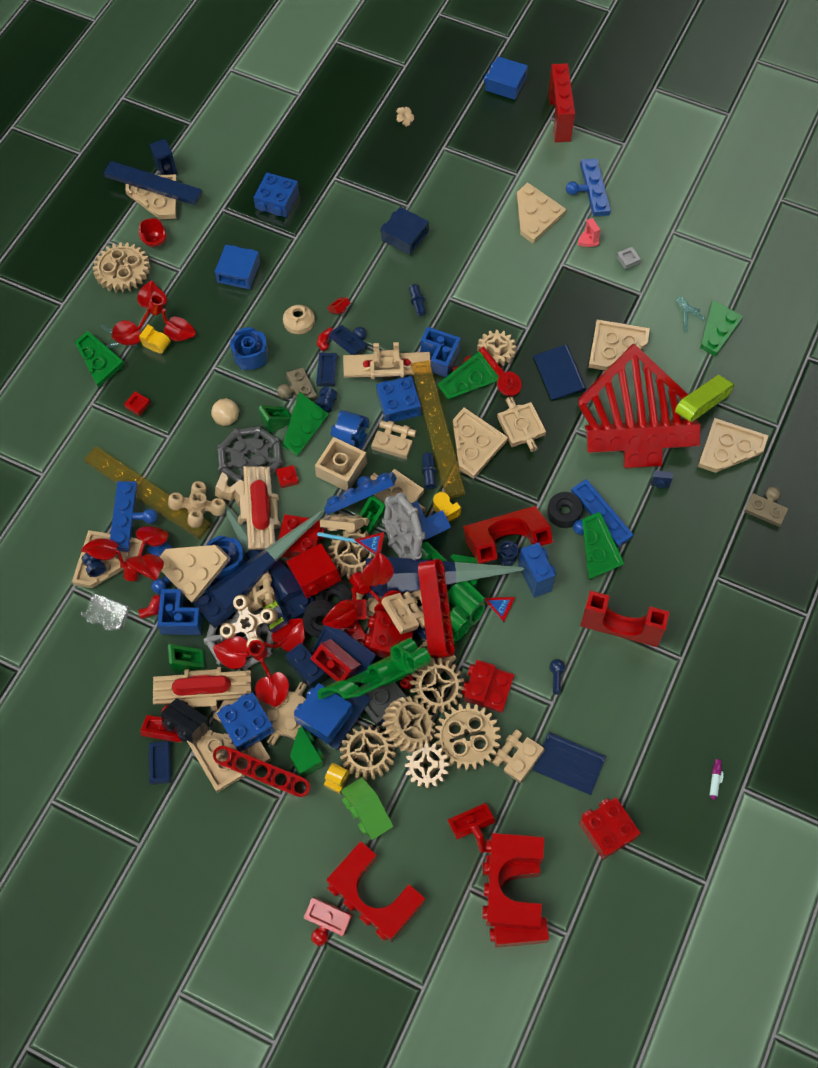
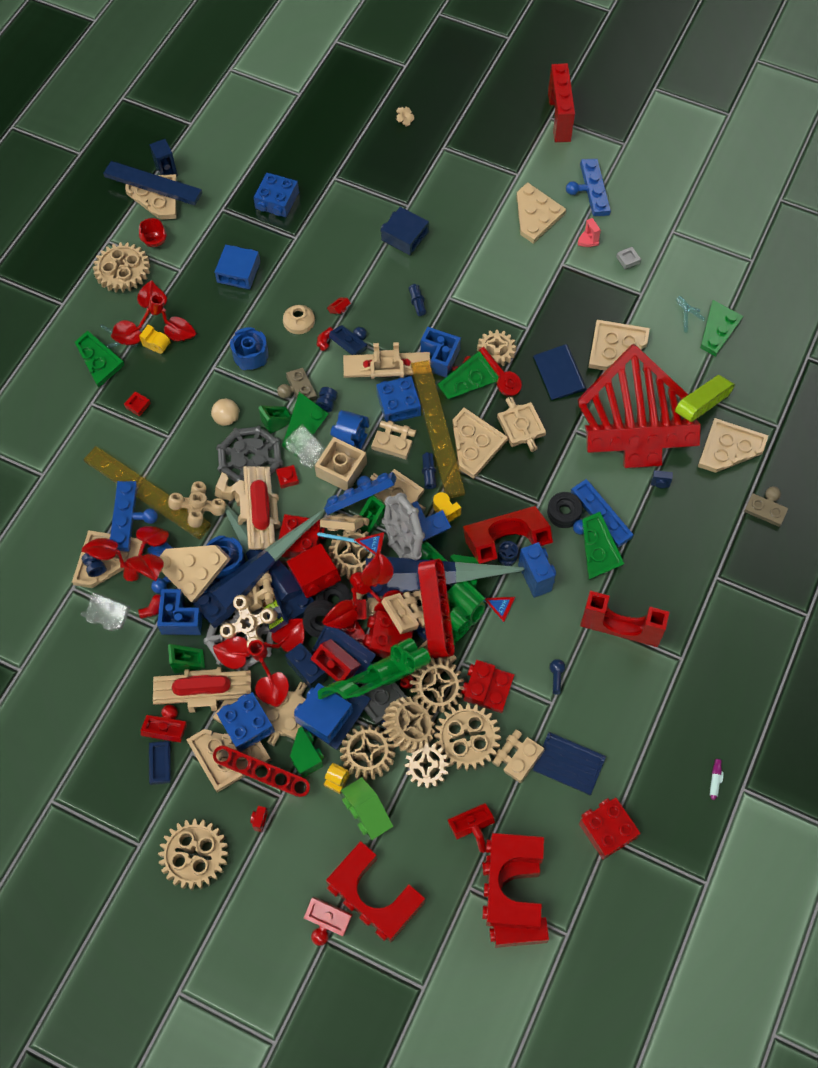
black brick [161,698,210,745] -> none
dark blue tile [316,352,337,387] -> none
blue brick [484,56,528,100] -> none
none -> tan gear [158,819,229,890]
none -> red plate [250,806,268,833]
none -> clear bracket [285,424,326,469]

